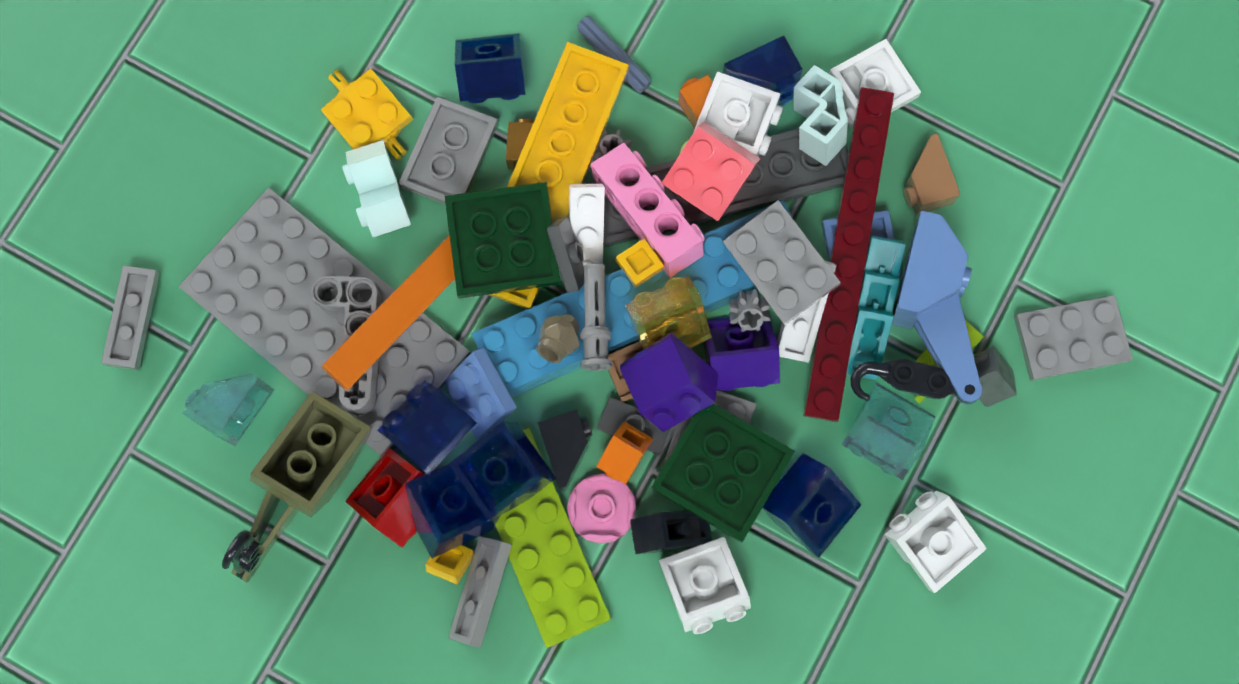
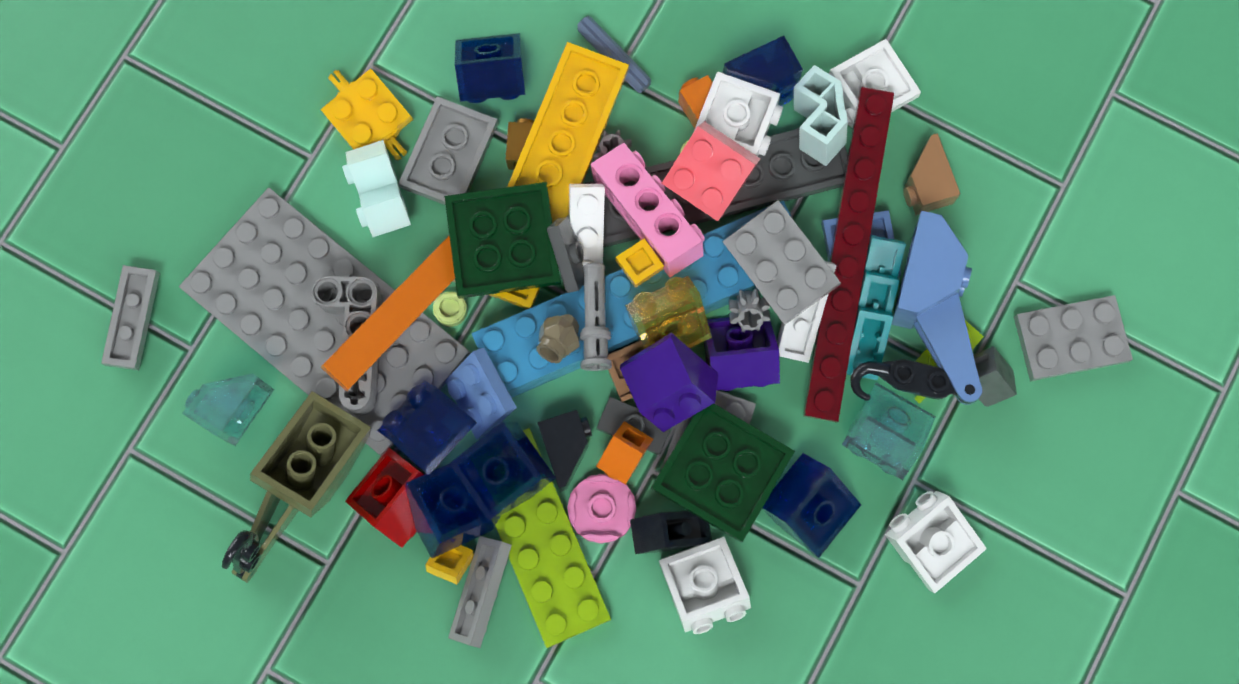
none -> yellowish green tile [433,292,468,327]

